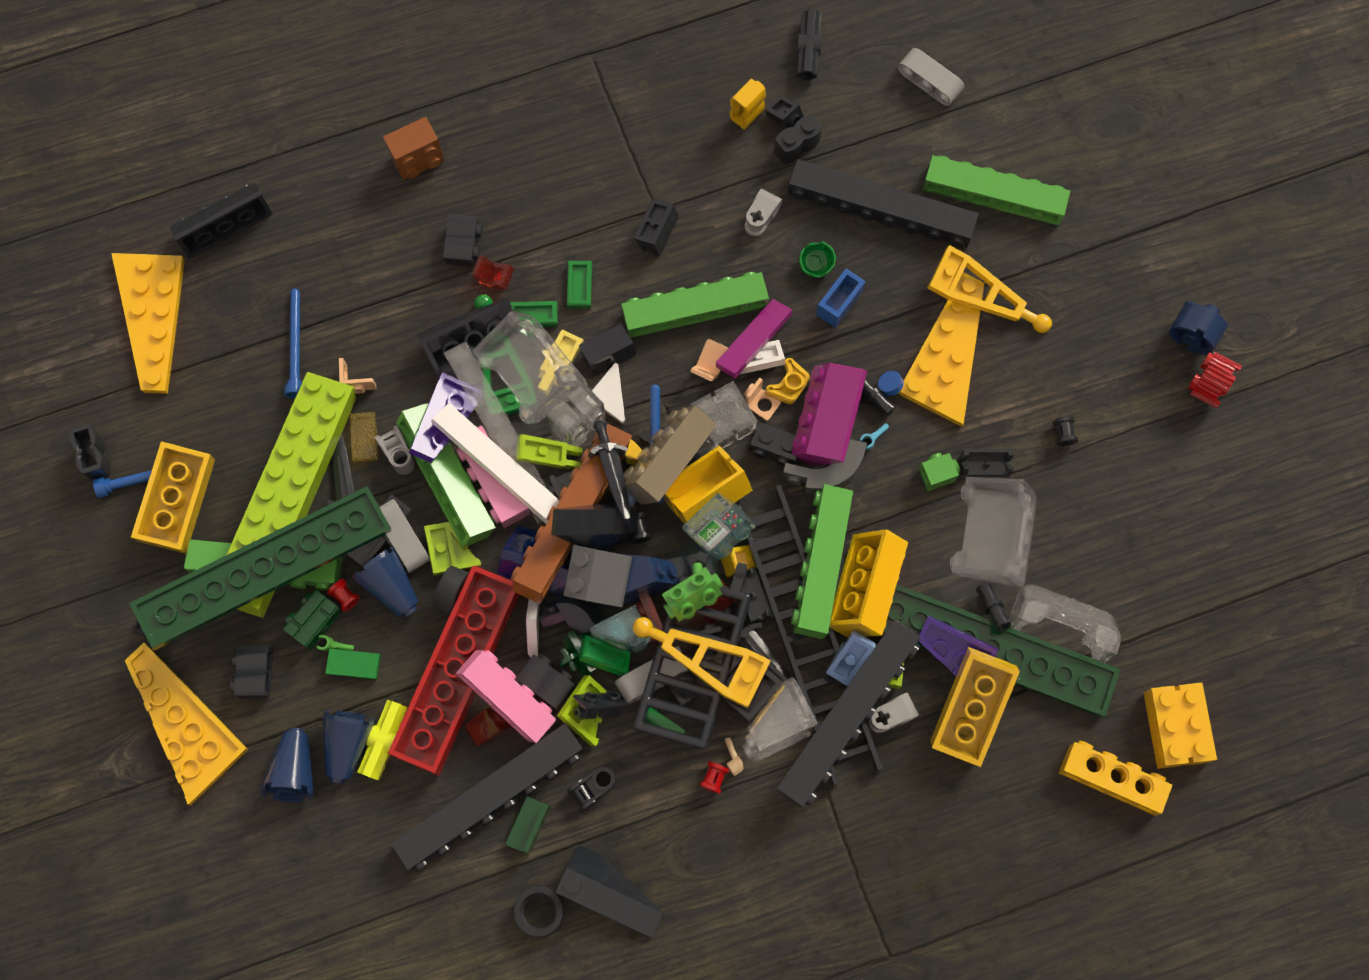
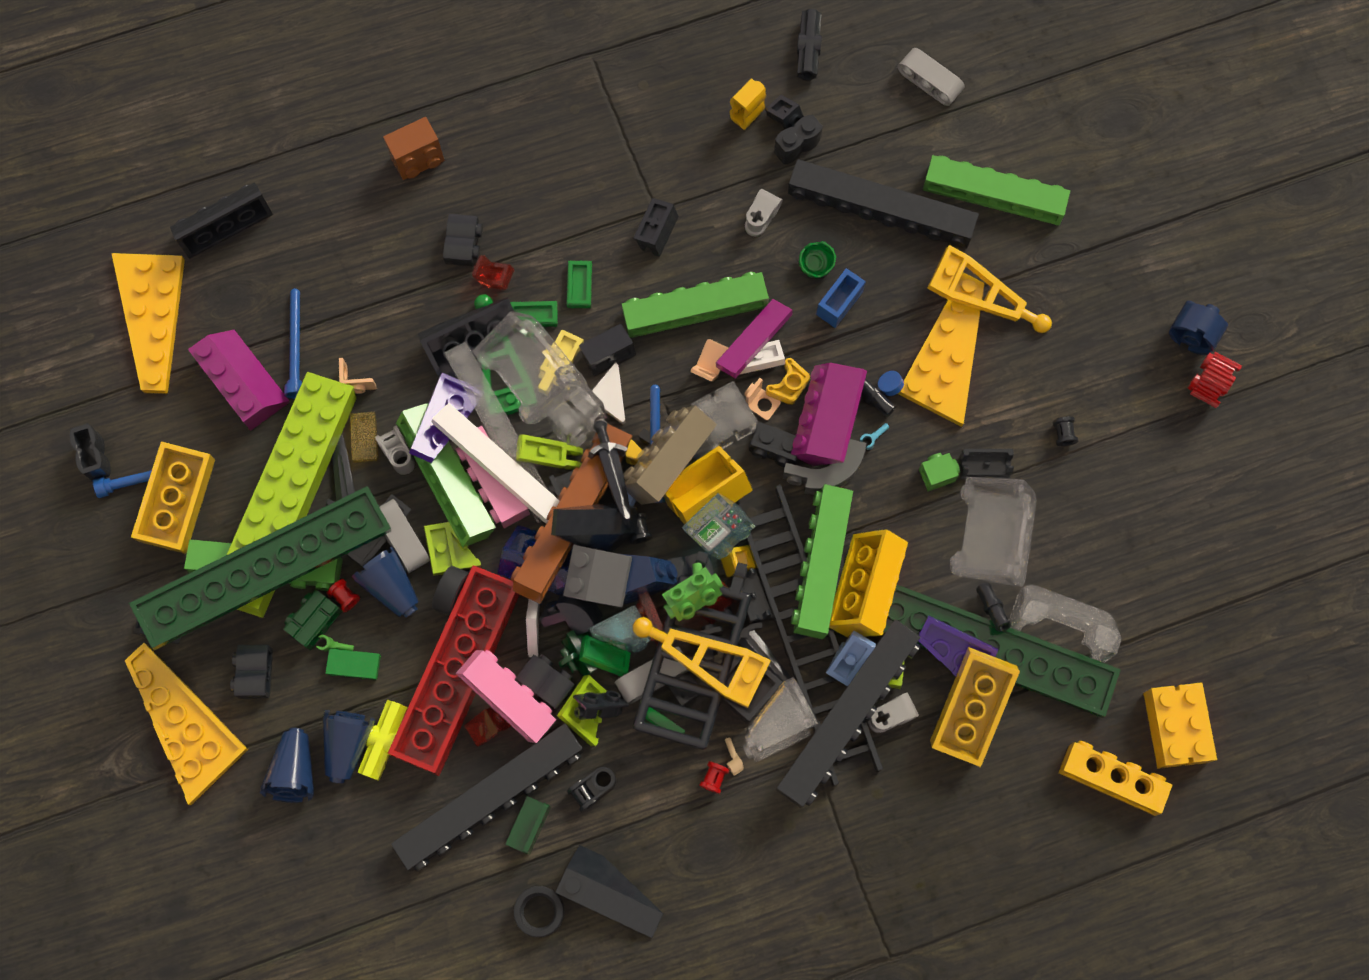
none -> magenta slope [188,330,290,431]

